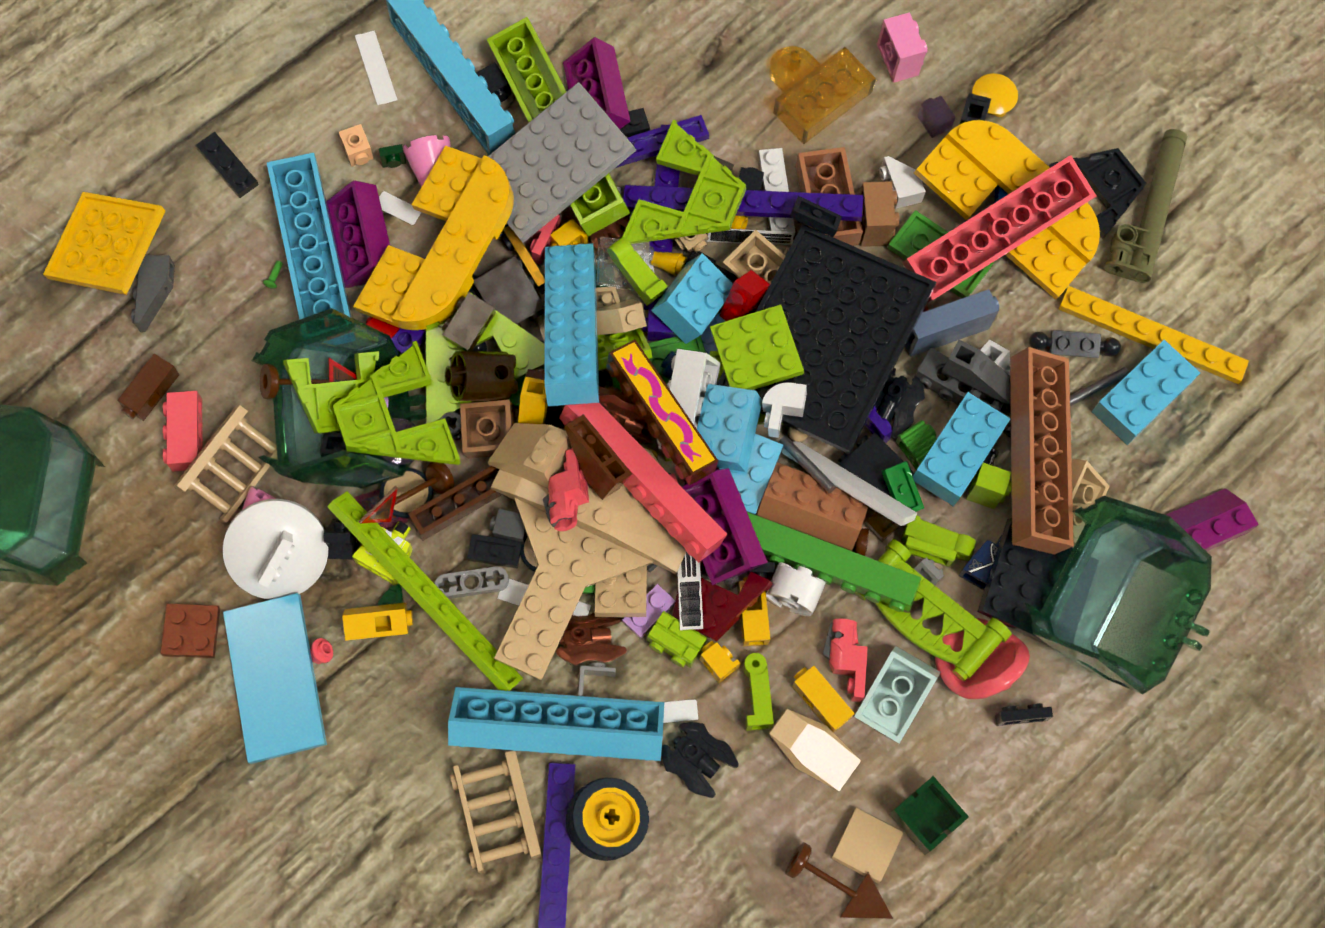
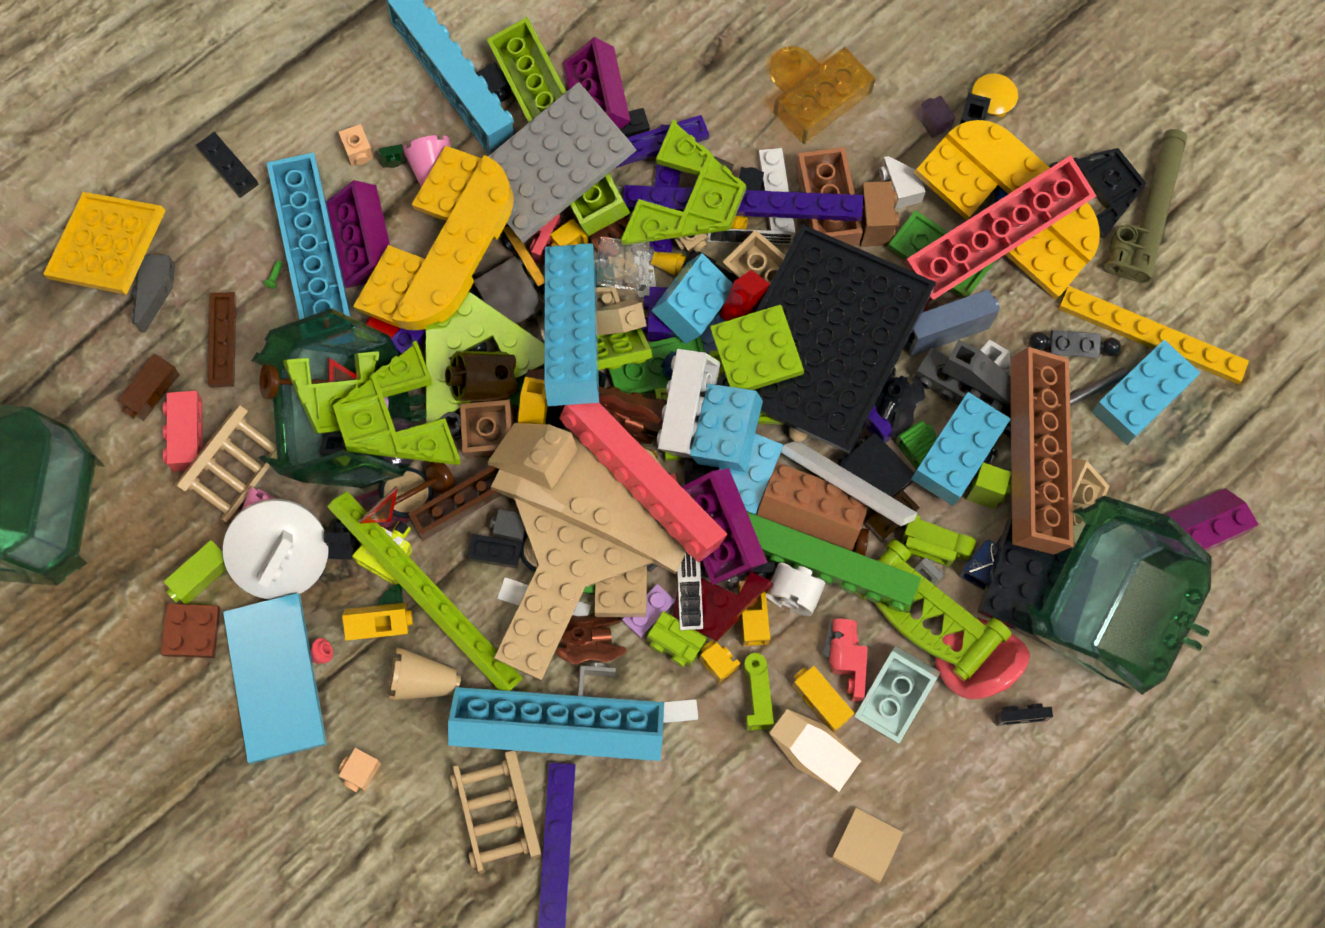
white sticker [355,30,397,105] -> none
white sticker [379,191,422,225] -> none
light grey beam [435,567,509,599] -> none
brick [442,293,496,351] -> none
coral plate [543,448,589,531] -> none
reddish brown slope [564,414,632,500] -> none
wheel [566,778,649,861] -> none
brick [606,339,718,485] -> none
lime leg [607,237,668,306] -> none
black piece [661,722,739,798] -> none
white brick [762,383,807,438] -> none
flat silver bar [779,436,836,493] -> none
reddish brown piece [785,842,893,919] -> none
black plate [789,196,842,237] -> none
bright pink brick [877,12,927,83] -> none
green plate [881,461,924,512] -> none
dark green piece [889,776,969,855] -> none
none -> lime brick [164,540,227,604]
none -> reddish brown plate [208,292,236,388]
none -> light nougat brick [339,748,381,792]
none -> tan cone [388,648,461,700]

